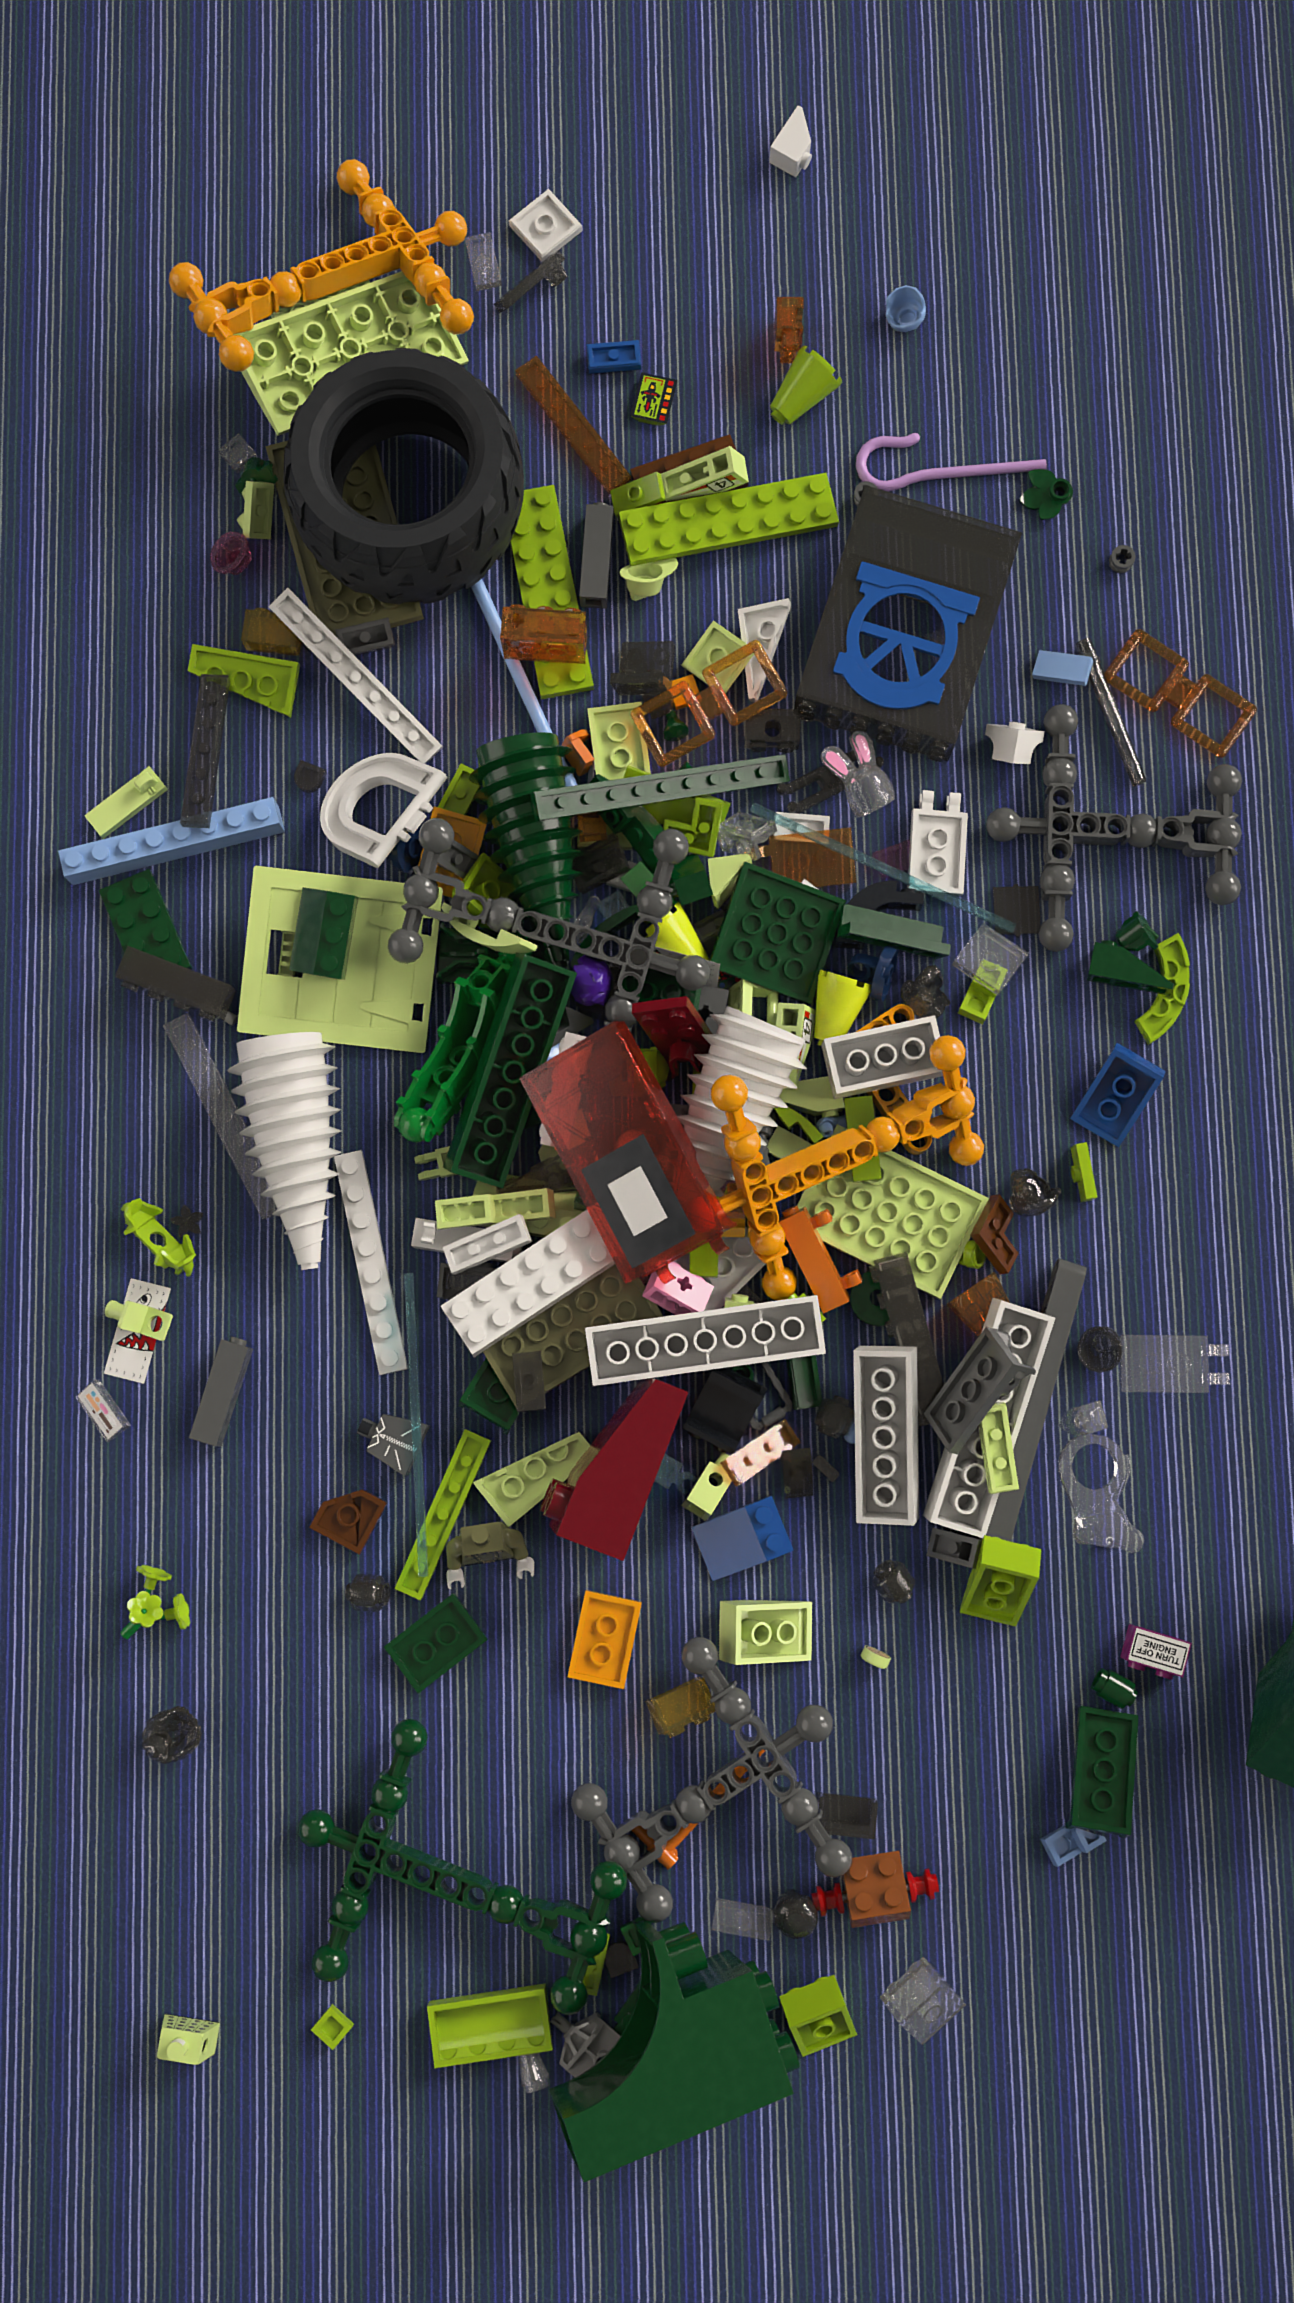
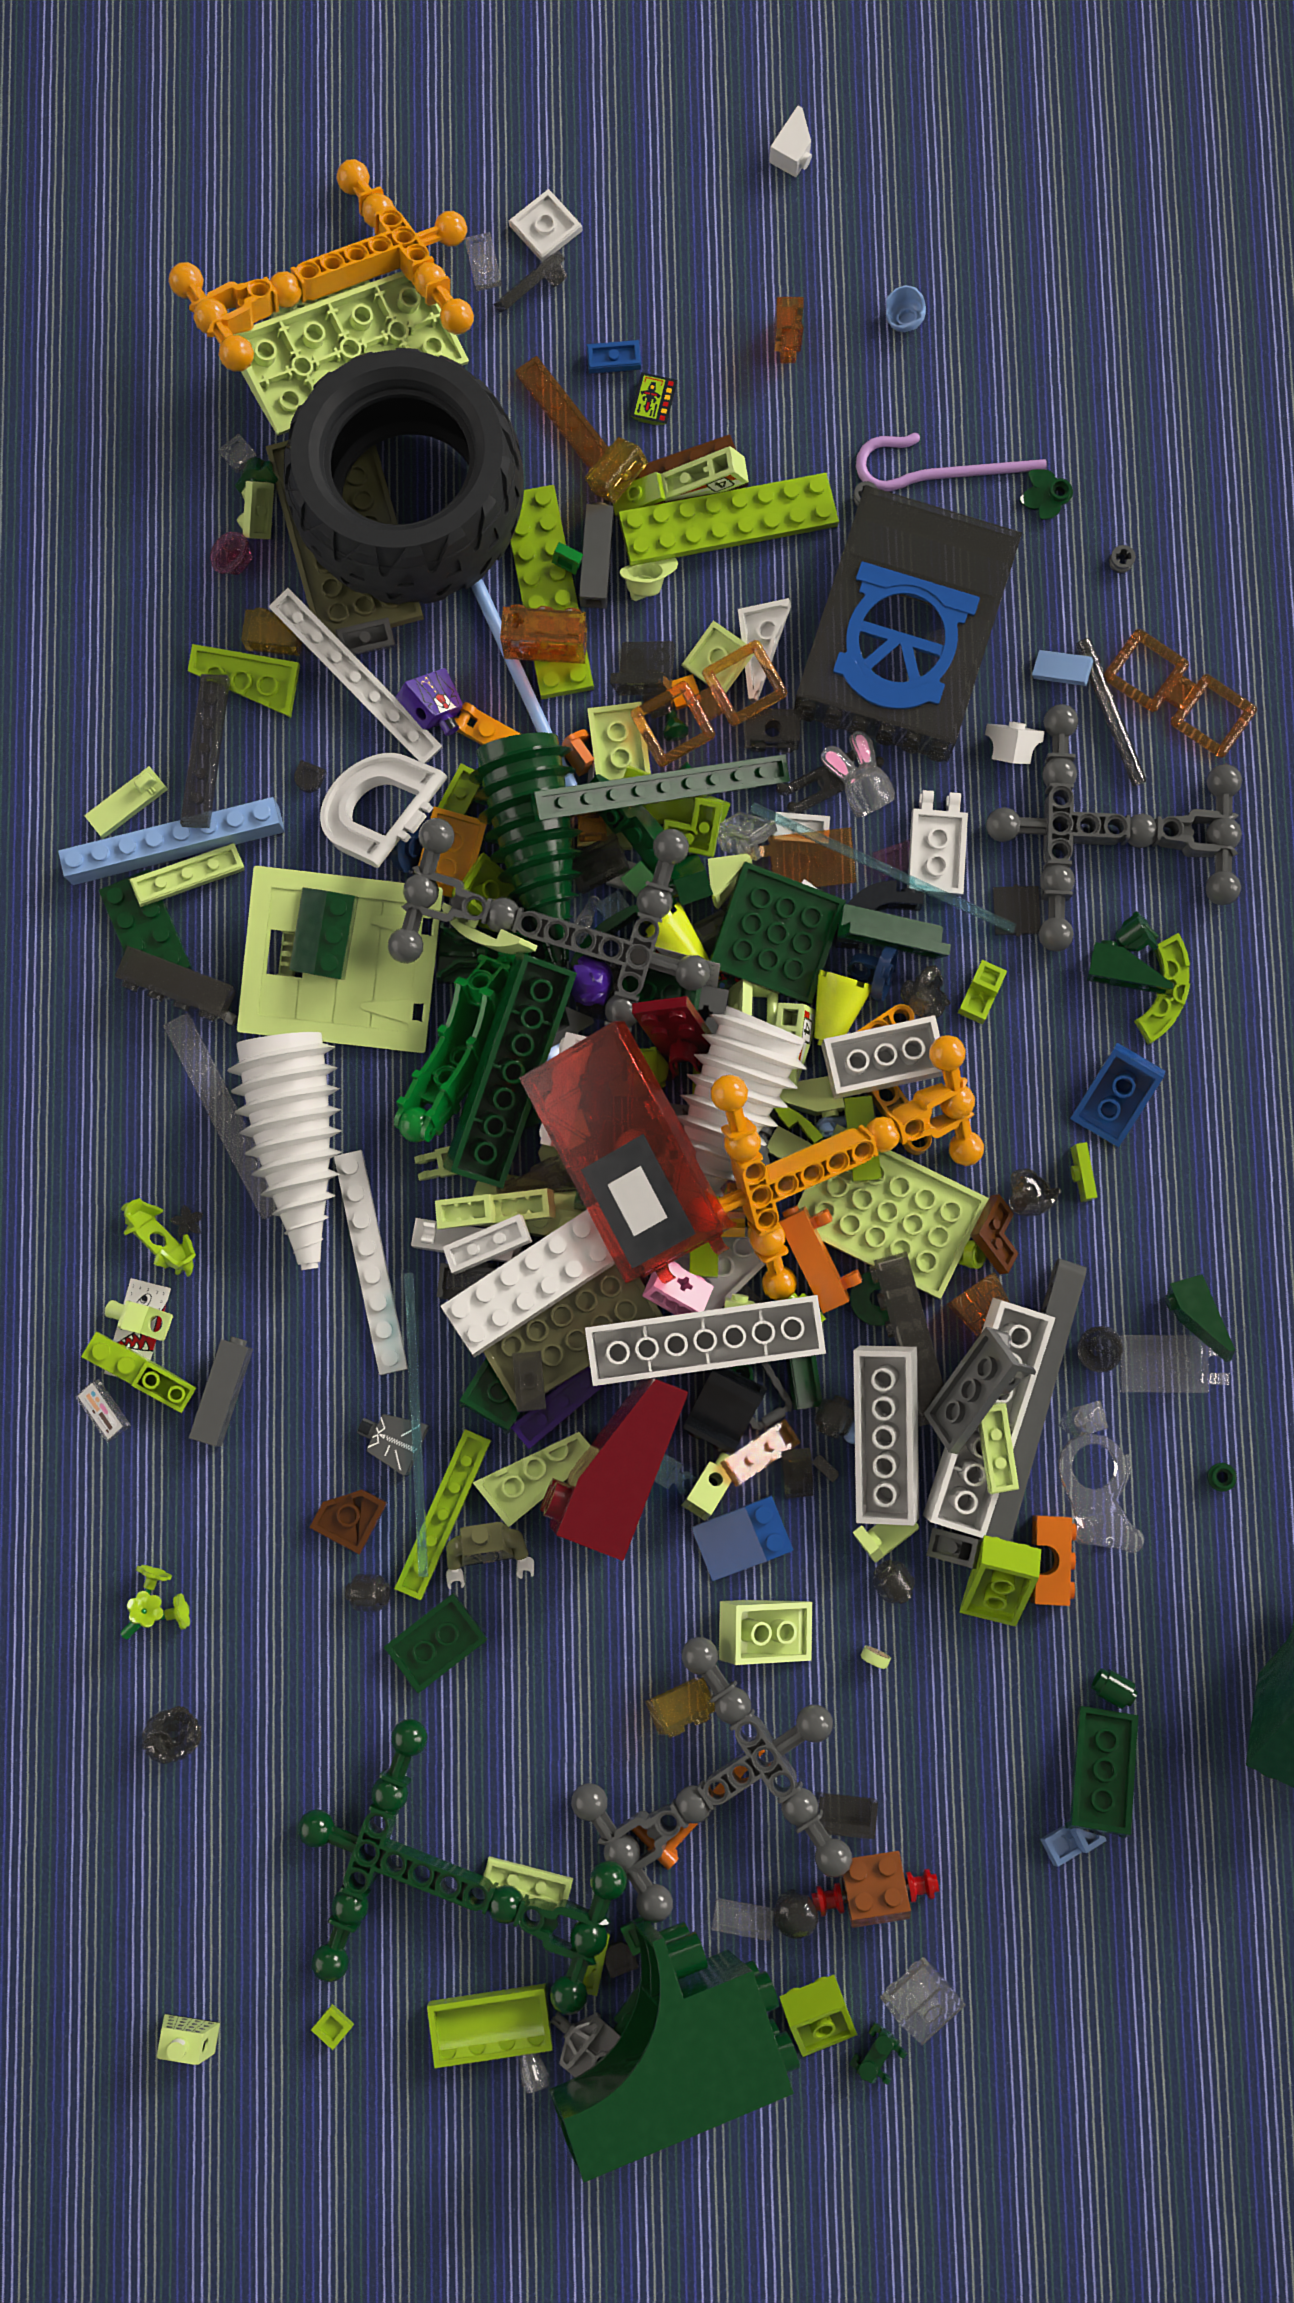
dark grey slope [437,840,479,879] -> none
light orange plate [567,1590,642,1689] -> none
lime cone [770,345,842,425] -> none
clear tile [952,923,1029,996] -> none
brick [1120,1624,1192,1680] -> none
none -> lime slope [81,1331,196,1413]
none -> yellowish green tile [129,843,245,907]
none -> dark purple torso [396,668,462,736]
none -> light orange plate [454,702,520,745]
none -> yellowish green tile [484,1856,573,1904]
none -> dark purple plate [511,1367,606,1449]
none -> green tile [552,542,583,575]
none -> clear yellow brick [585,437,648,504]
none -> dark green piece [849,2022,908,2085]
none -> yellowish green bracket [853,1523,919,1563]
none -> orange arch [1030,1515,1077,1606]
none -> dark green slope [1165,1274,1235,1362]
none -> dark green plate [1207,1463,1237,1492]

